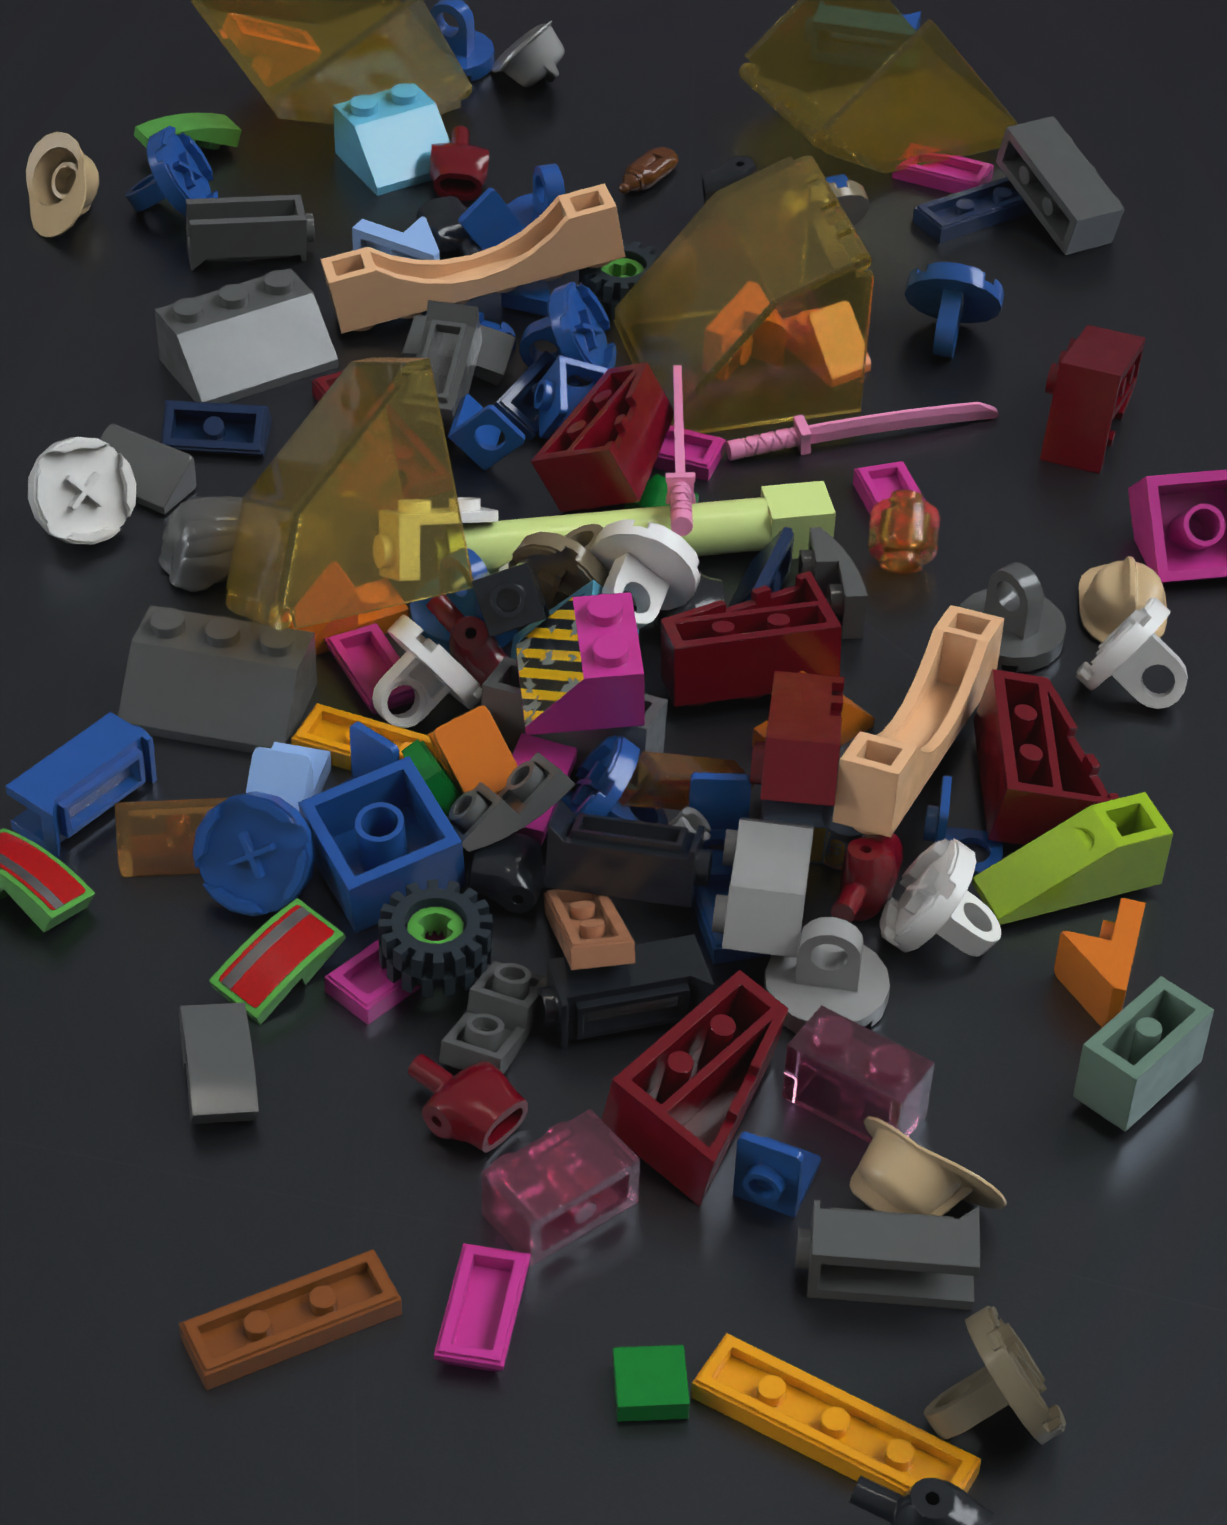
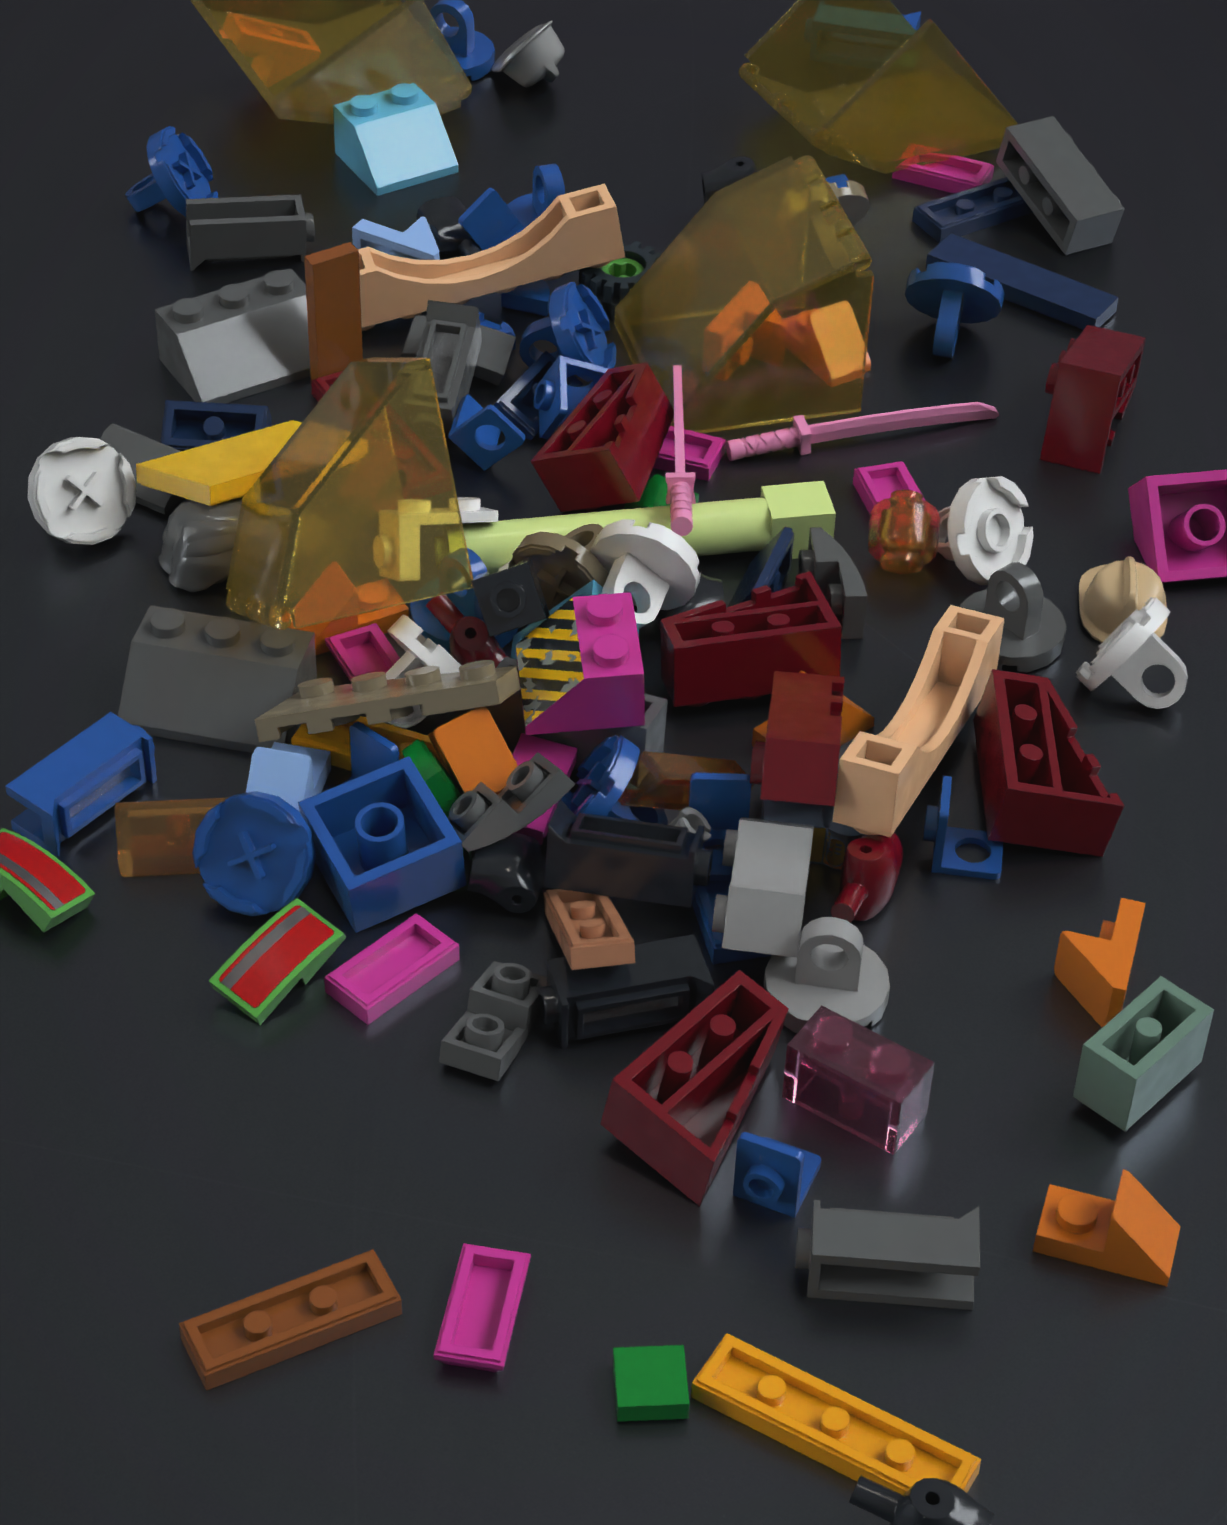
tan piece [26,131,99,238] -> none
bright green slope [134,113,242,150] -> none
dark grey slope [179,1003,259,1124] -> none
black bush [378,879,493,997] -> none
dark red piece [408,1054,528,1153] -> none
dark red piece [429,126,489,201] -> none
clear pink brick [481,1109,640,1267] -> none
reddish brown piece [619,146,679,194] -> none
tan piece [849,1116,1007,1216] -> none
white tile [880,838,1002,957] -> none
dark tan tile [923,1305,1066,1445] -> none
lime slope [972,792,1173,925] -> none
none -> yellow tile [136,420,366,506]
none -> dark tan wing [254,660,521,742]
none -> dark orange tile [304,242,363,384]
none -> dark blue tile [926,233,1119,330]
none -> white tile [926,476,1034,585]
none -> orange slope [1033,1169,1181,1287]

